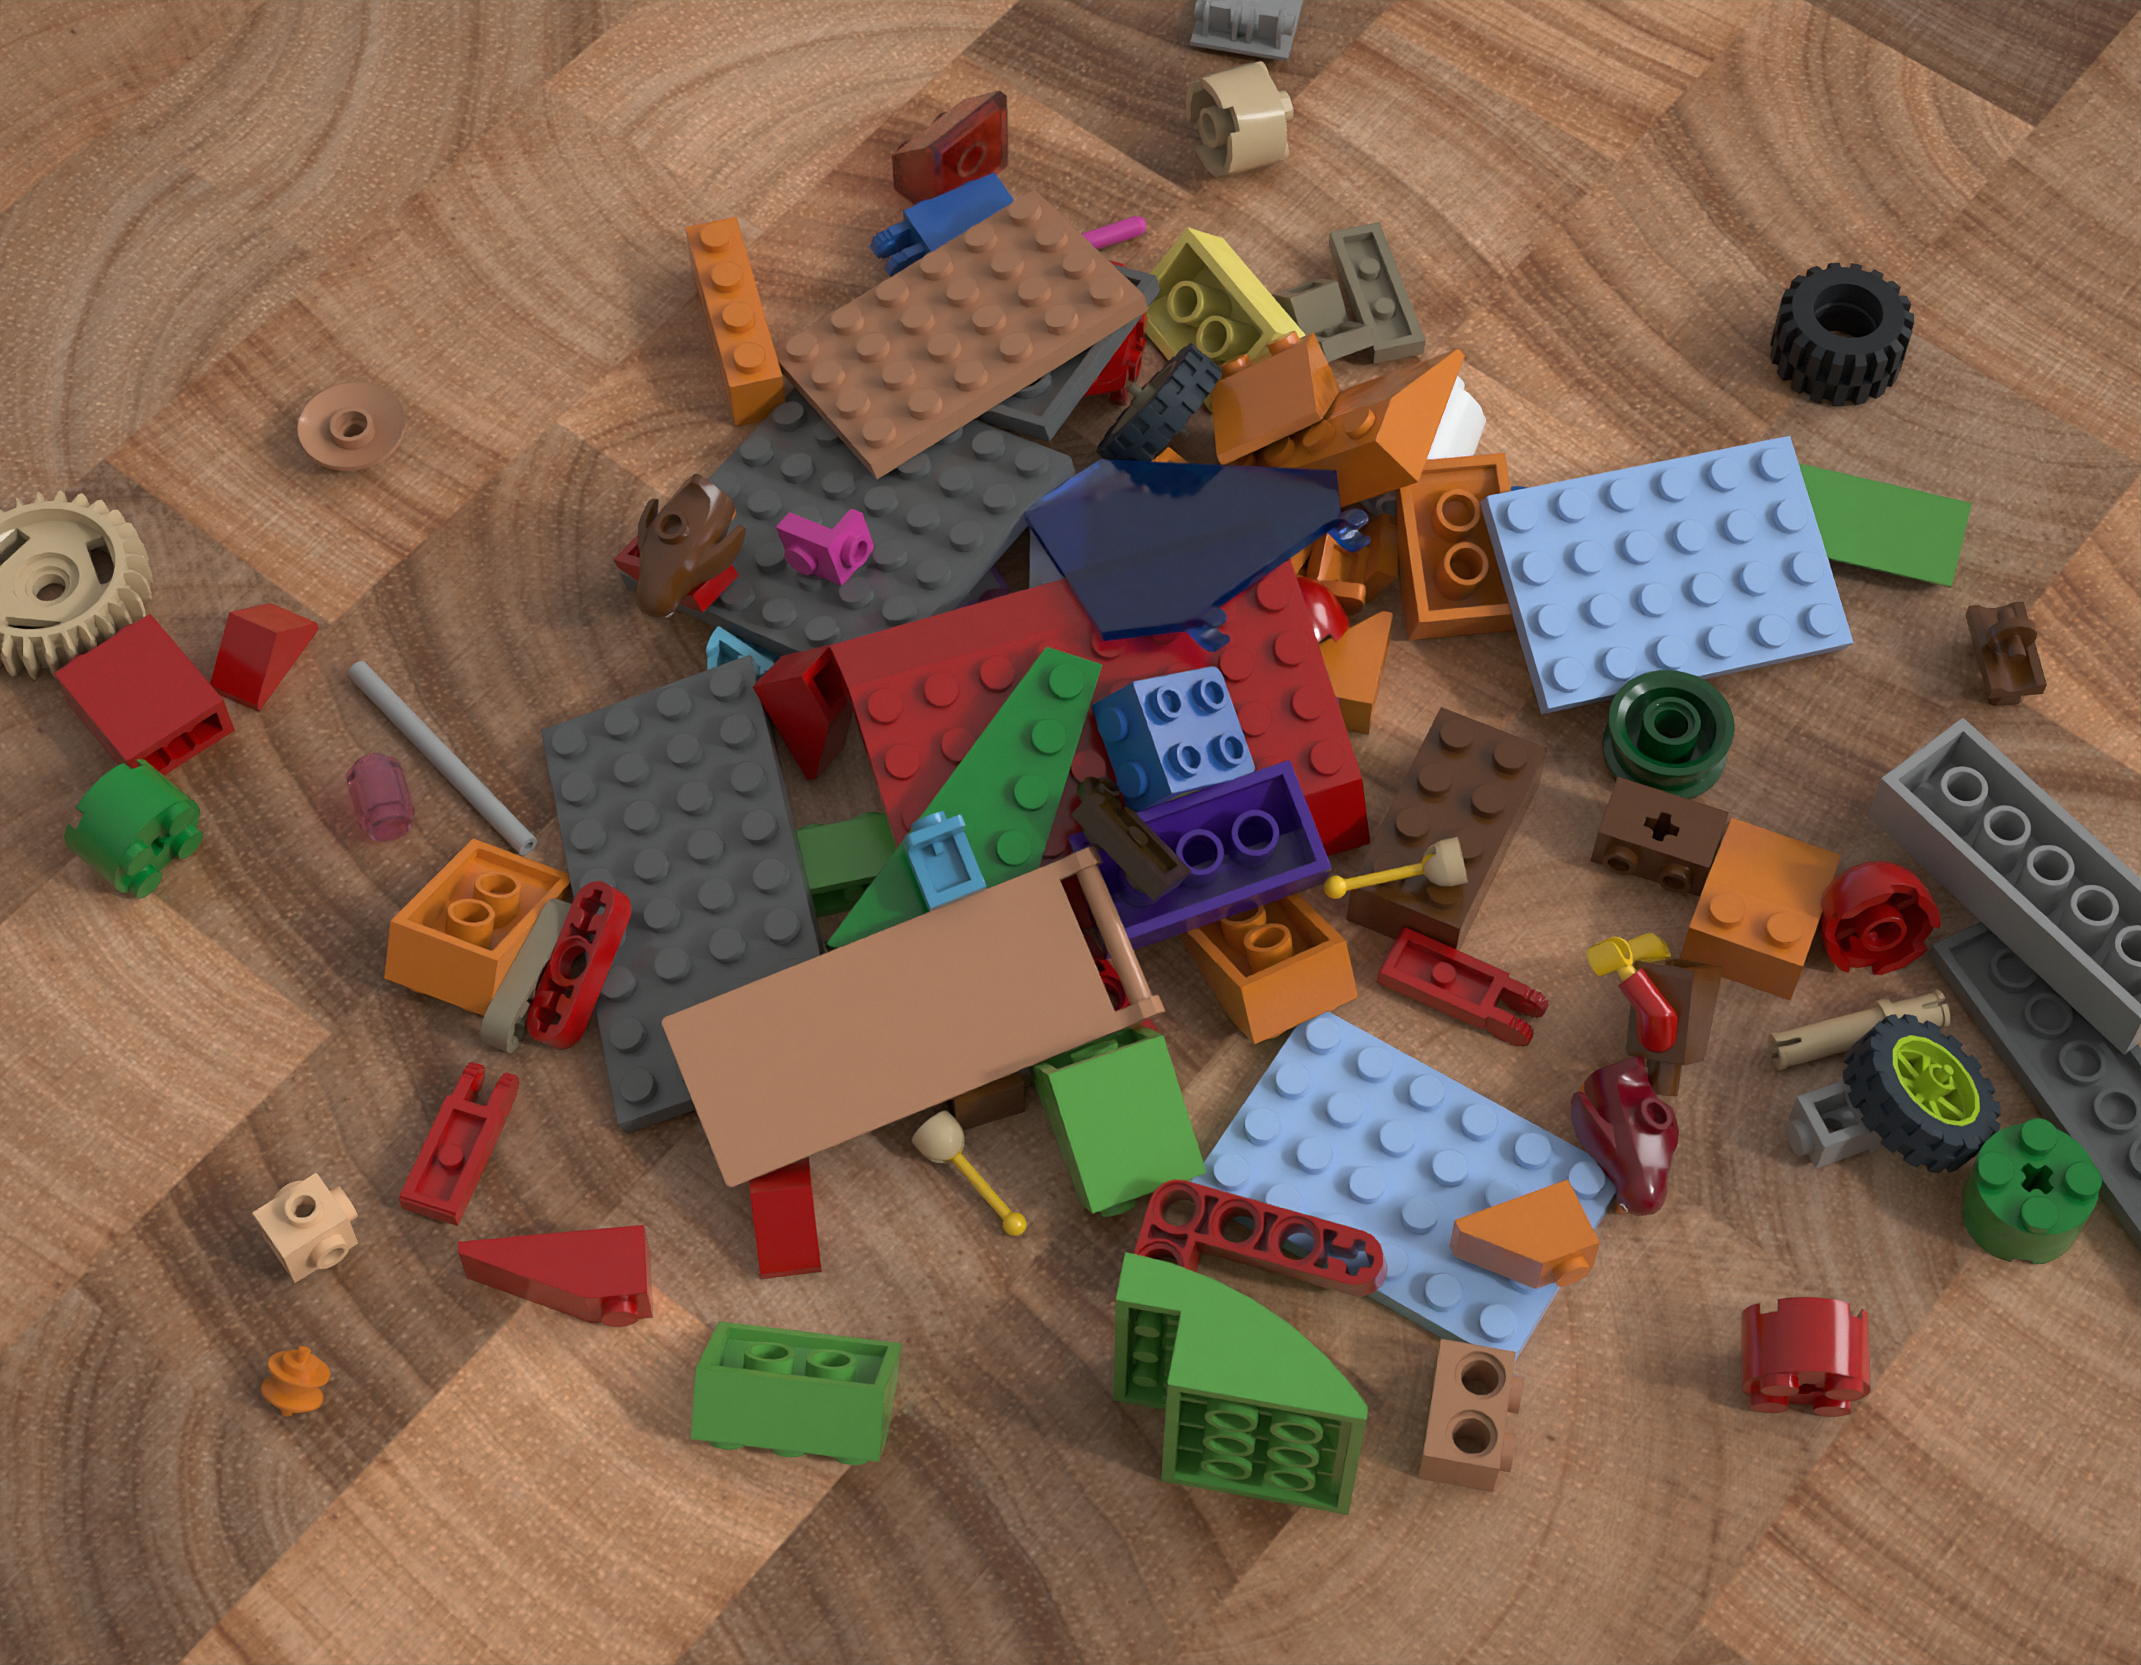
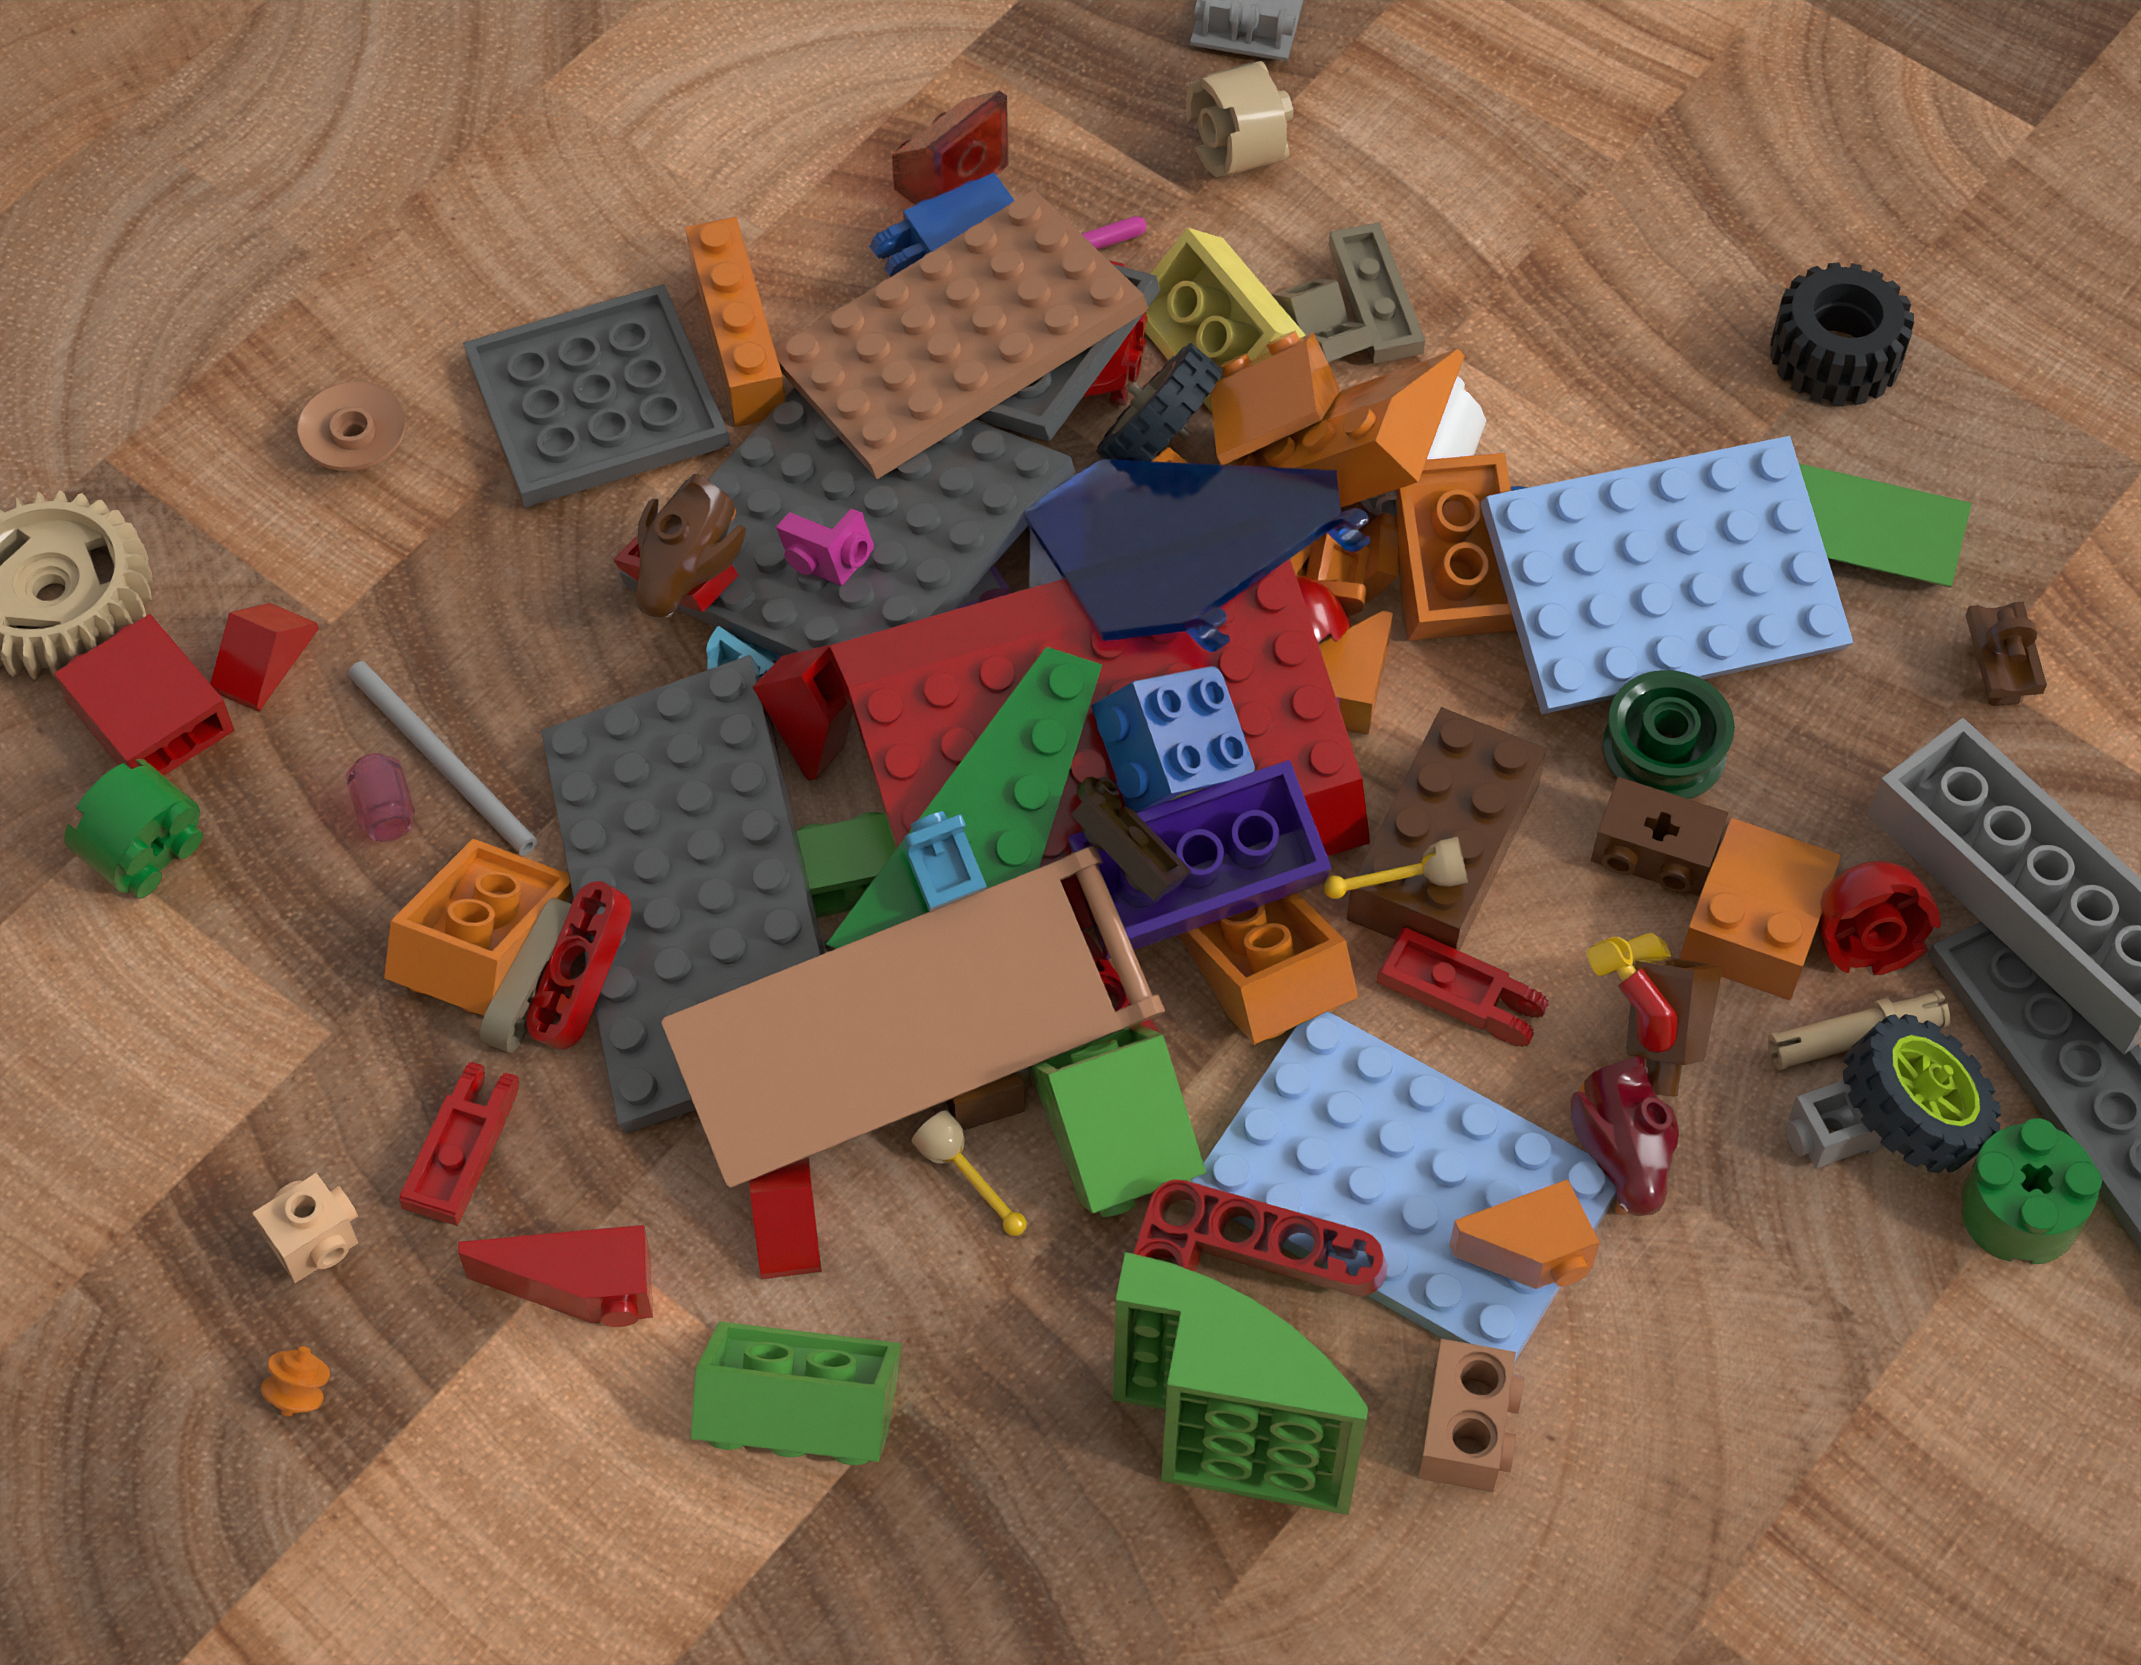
red brick [1741,1297,1871,1417] -> none
none -> dark grey plate [463,284,730,508]

